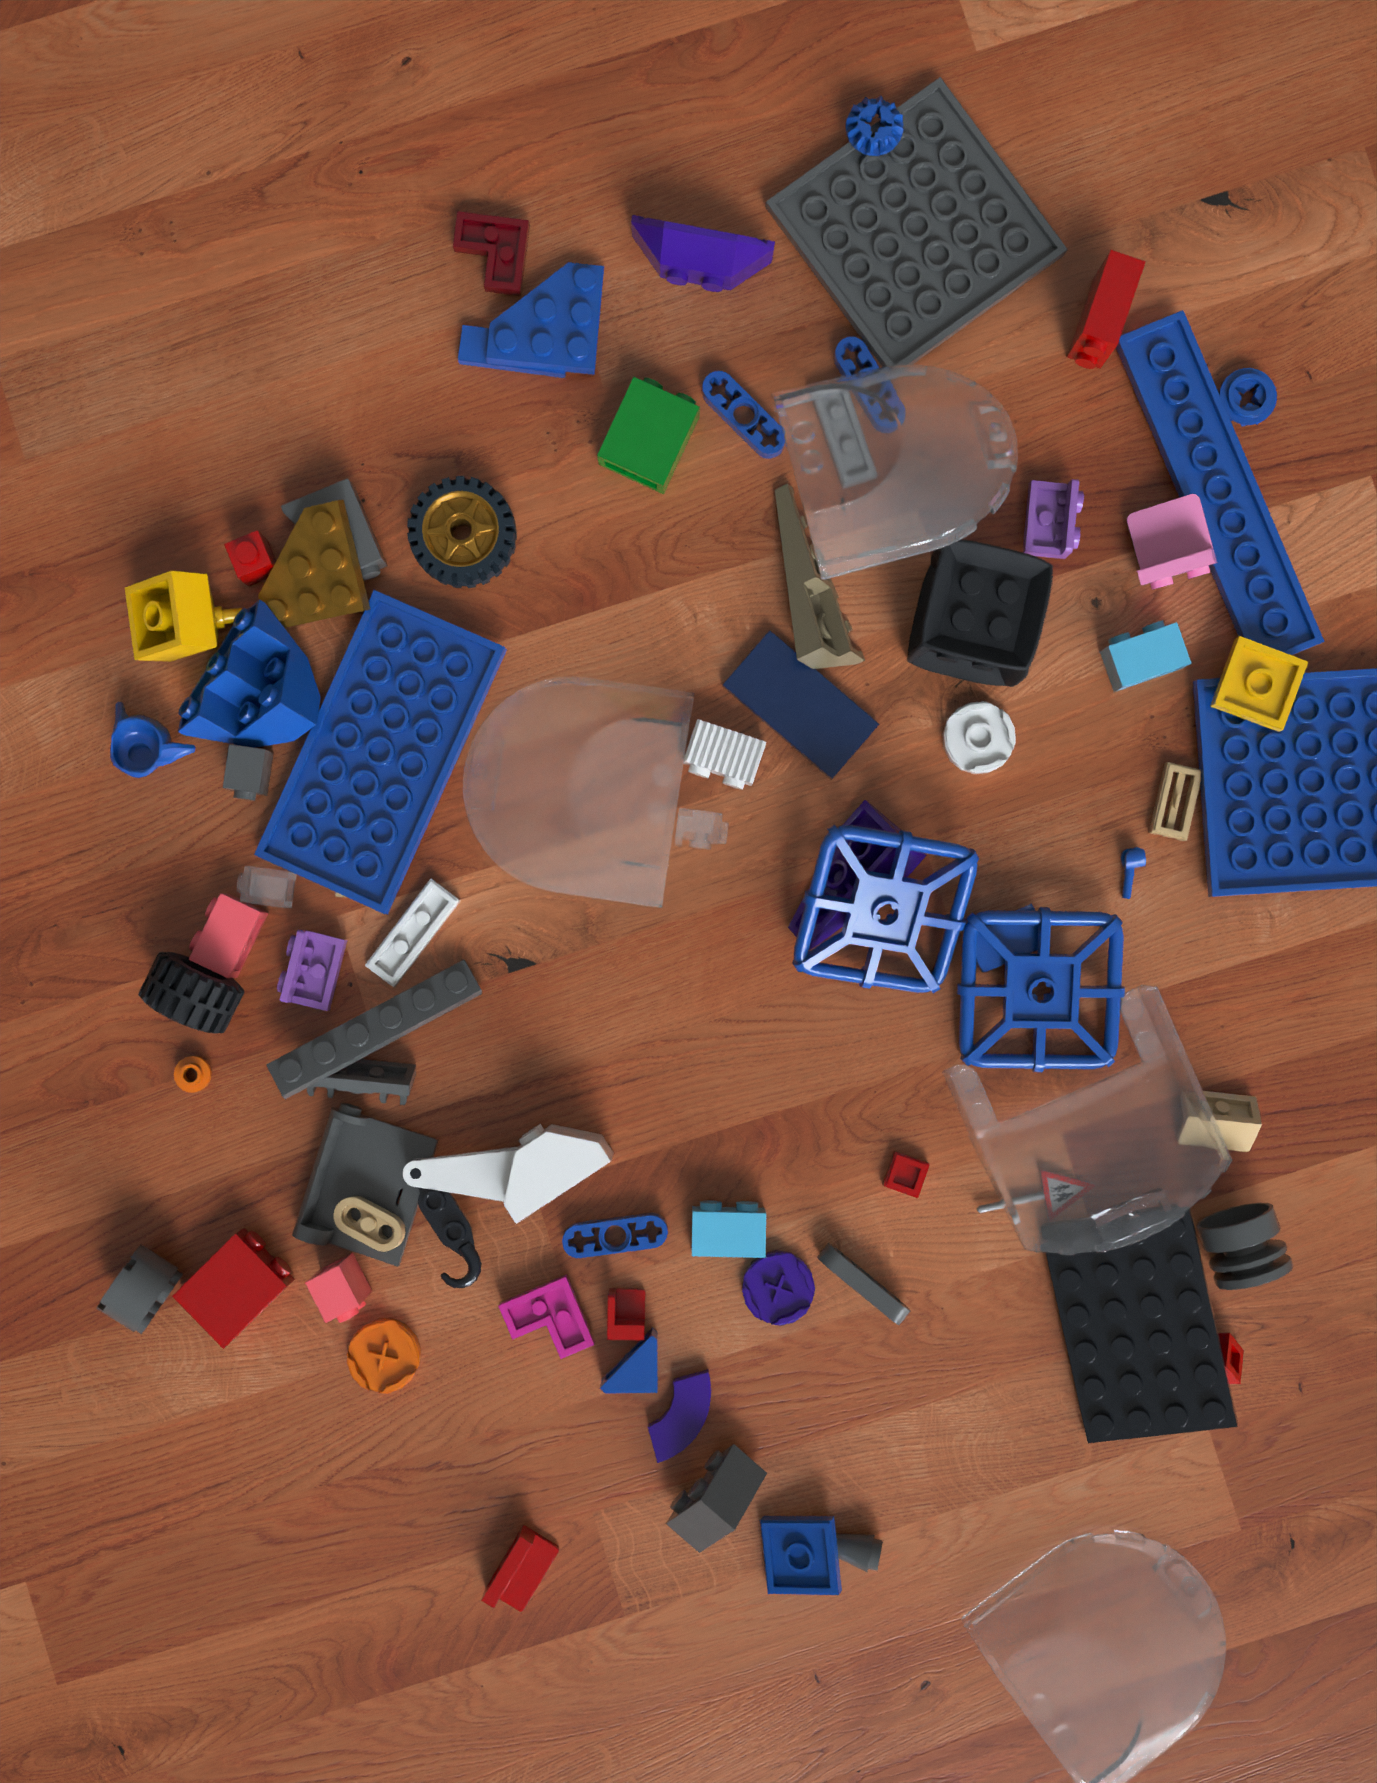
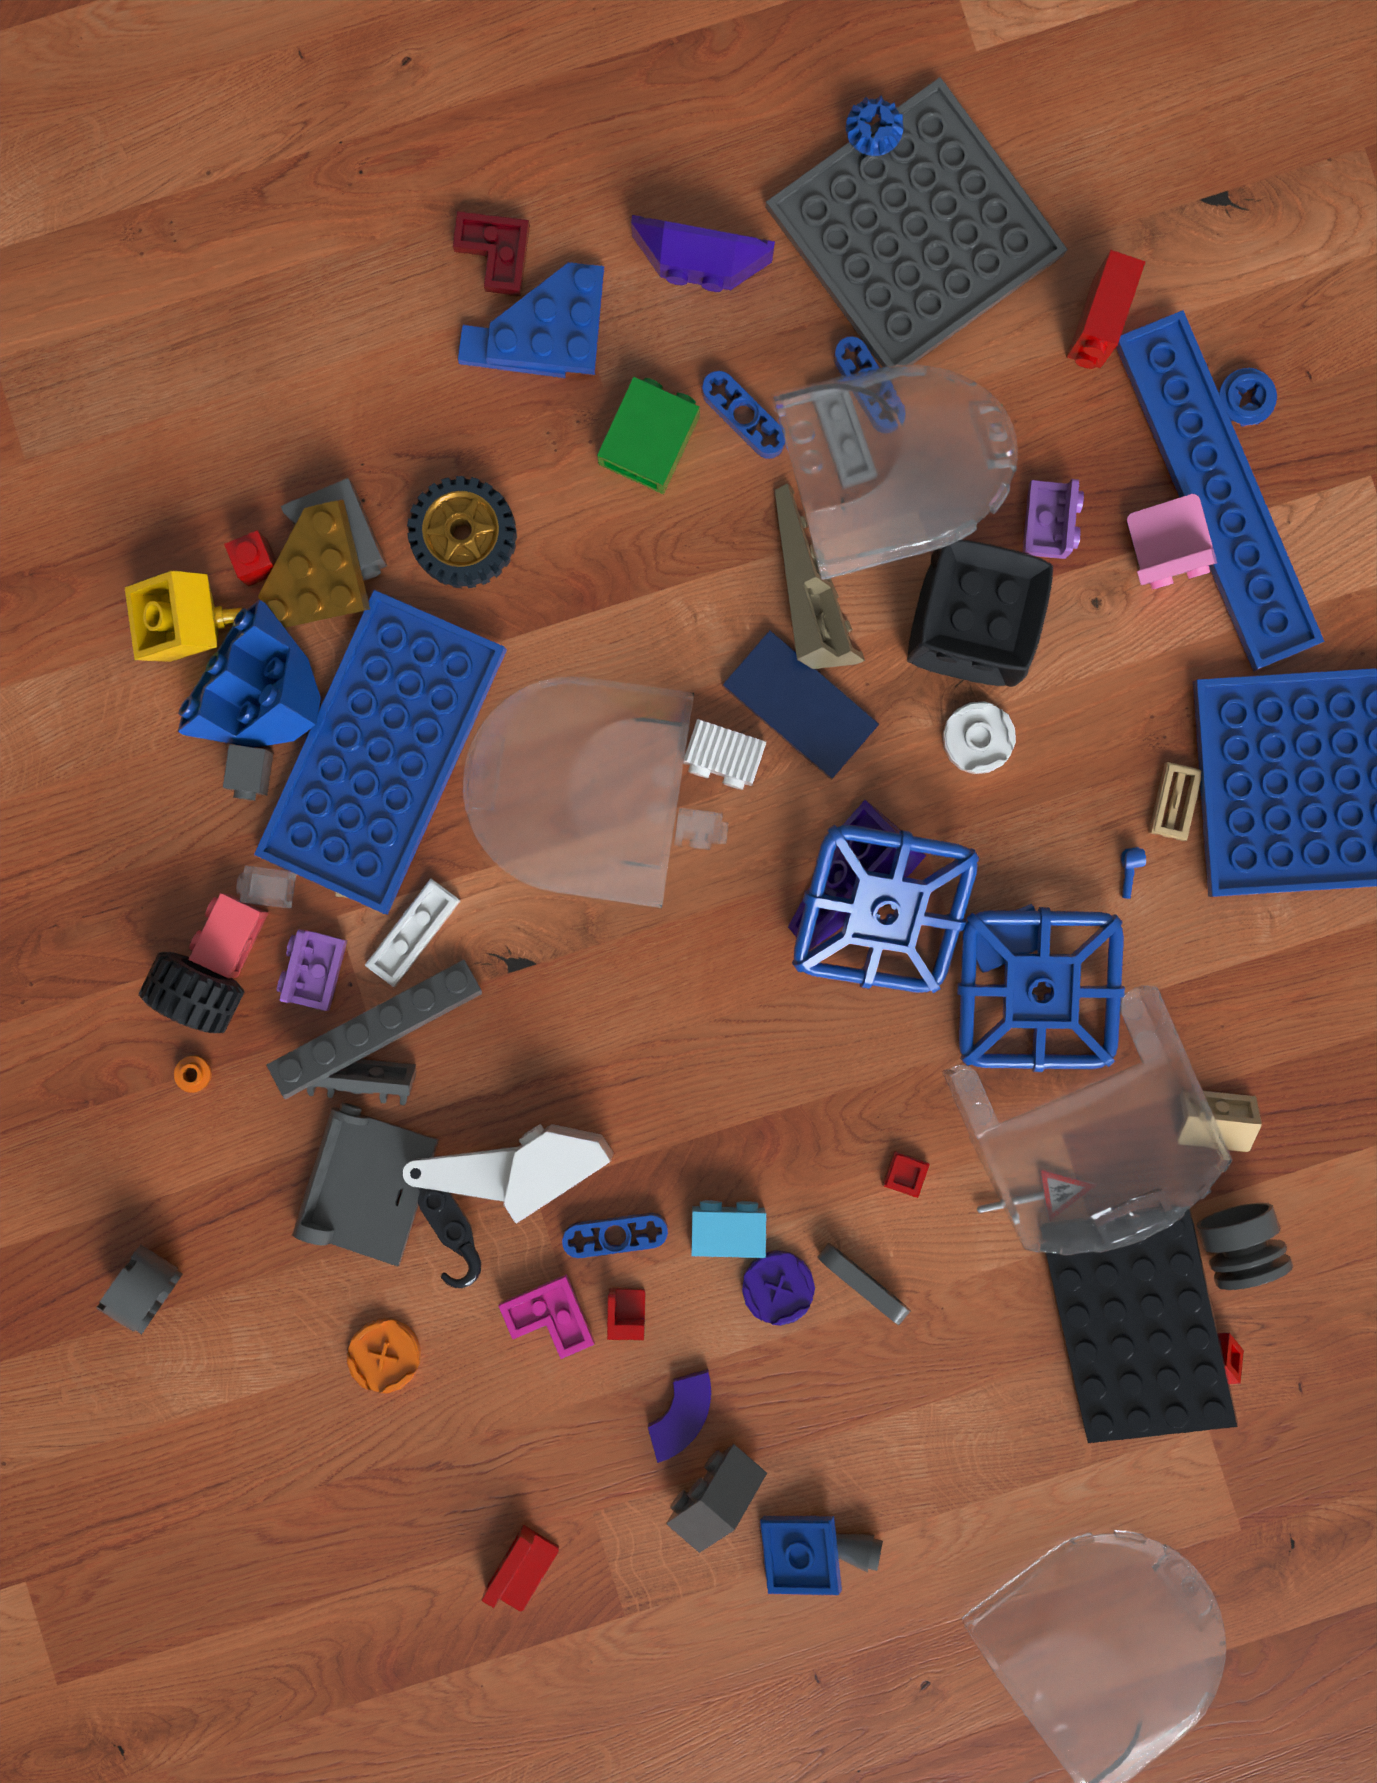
blue piece [110,702,196,778] -> none
red brick [172,1228,295,1349] -> none
coral brick [305,1252,372,1323] -> none
tan plate [334,1196,405,1252] -> none
blue slope [600,1327,658,1393] -> none
medium azure brick [1100,620,1192,692] -> none
yellow plate [1210,636,1308,732] -> none

